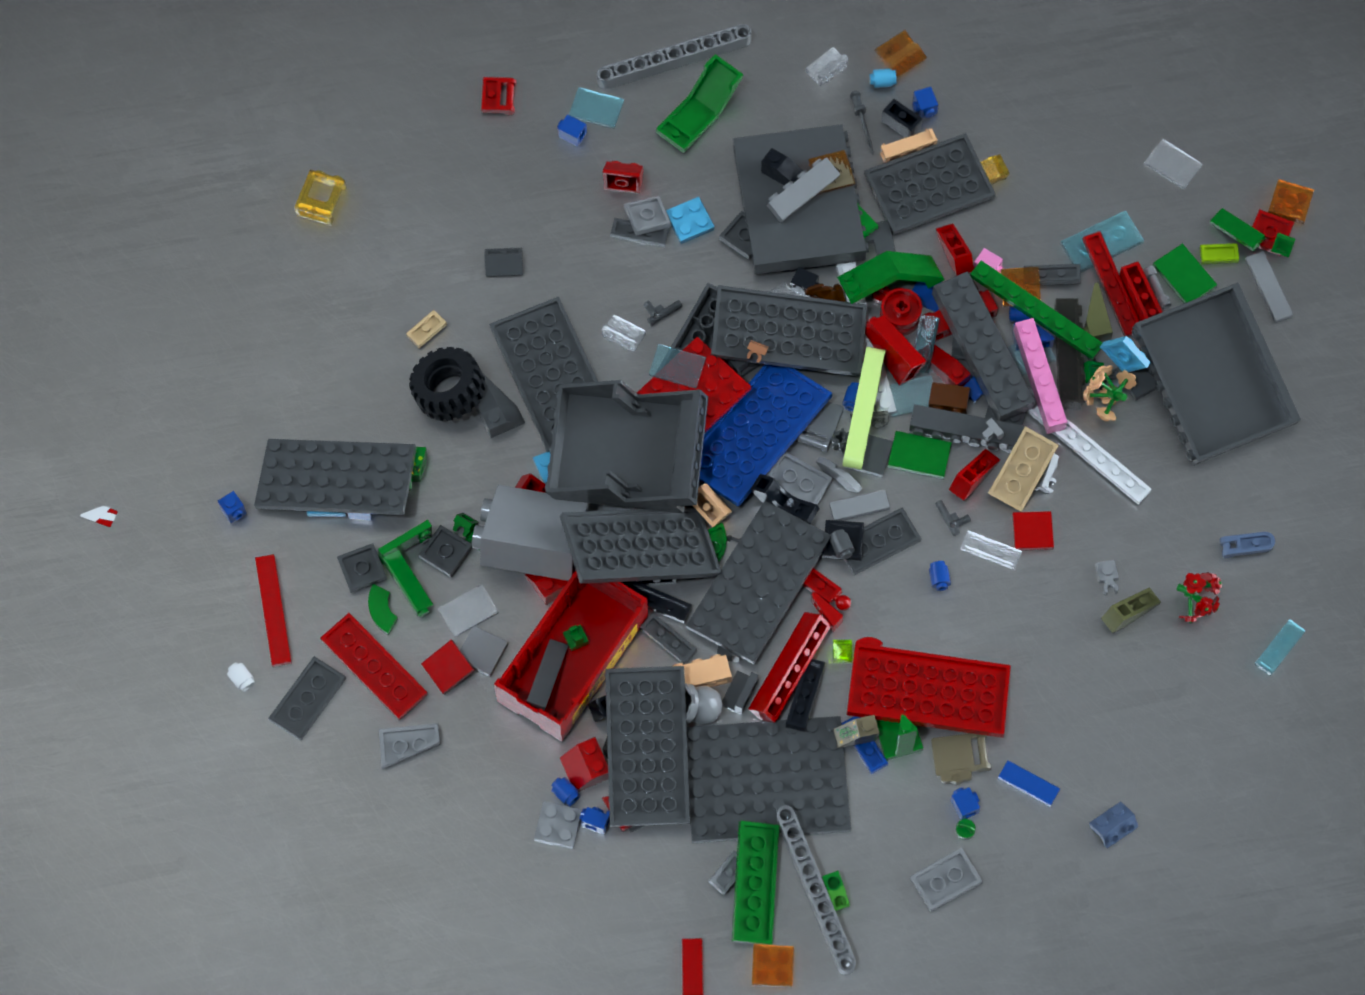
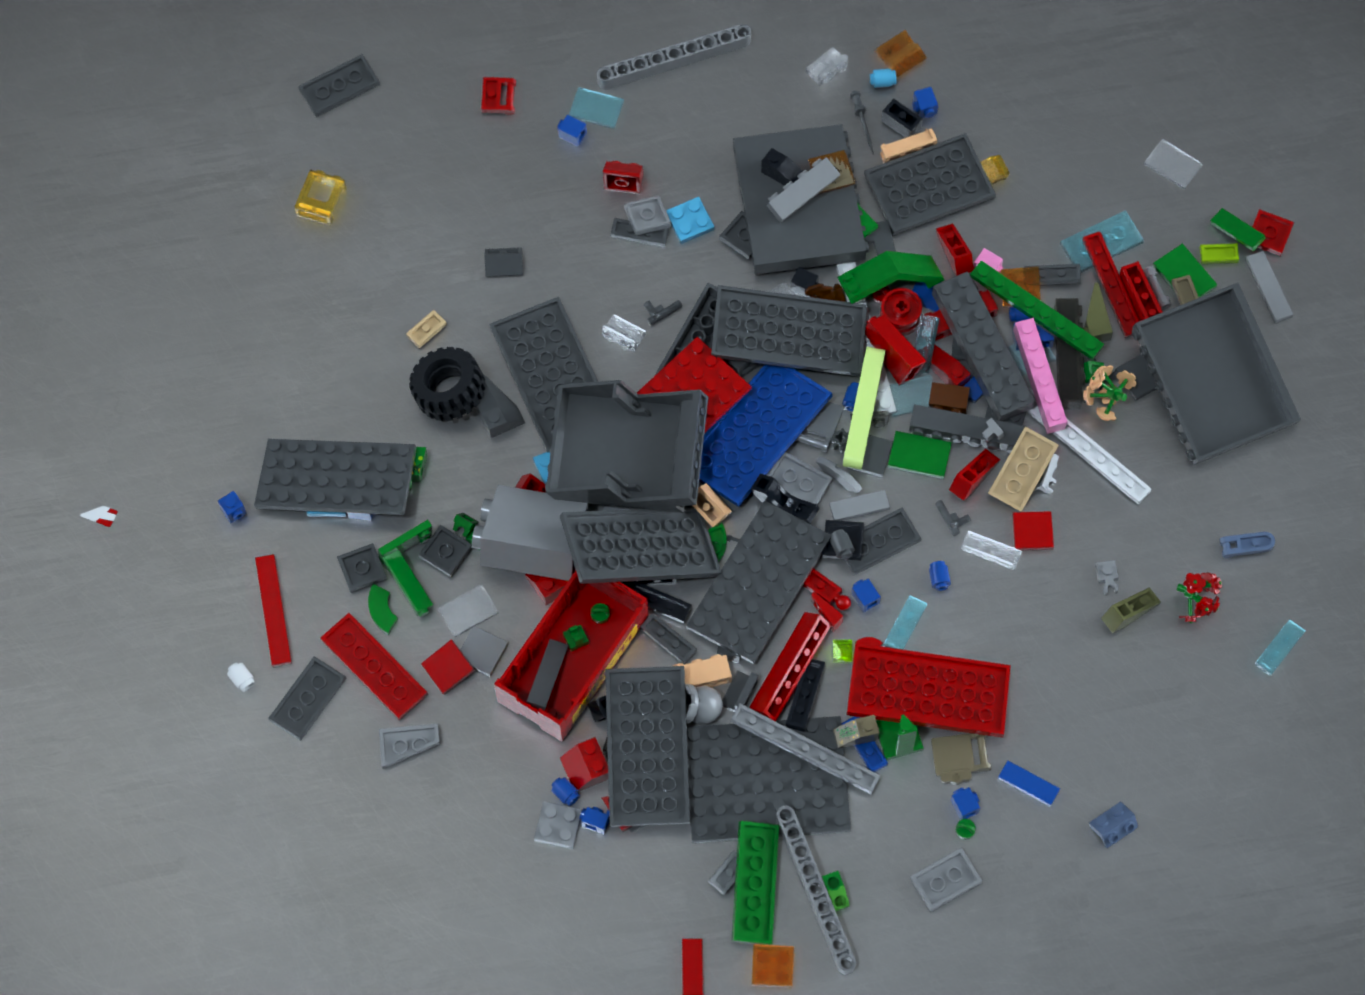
clear light blue piece [649,344,706,388] -> none
green windscreen [655,54,744,153] -> none
nougat tile [747,340,768,363] -> none
medium azure plate [1100,336,1151,372] -> none
clear orange plate [1268,179,1314,224] -> none
green tile [1271,233,1296,258] -> none
none -> dark grey tile [298,54,380,117]
none -> green tile [591,603,610,624]
none -> light grey tile [730,703,880,794]
none -> blue brick [851,578,881,613]
none -> clear light blue tile [883,595,927,650]
none -> dark tan tile [1171,275,1199,305]

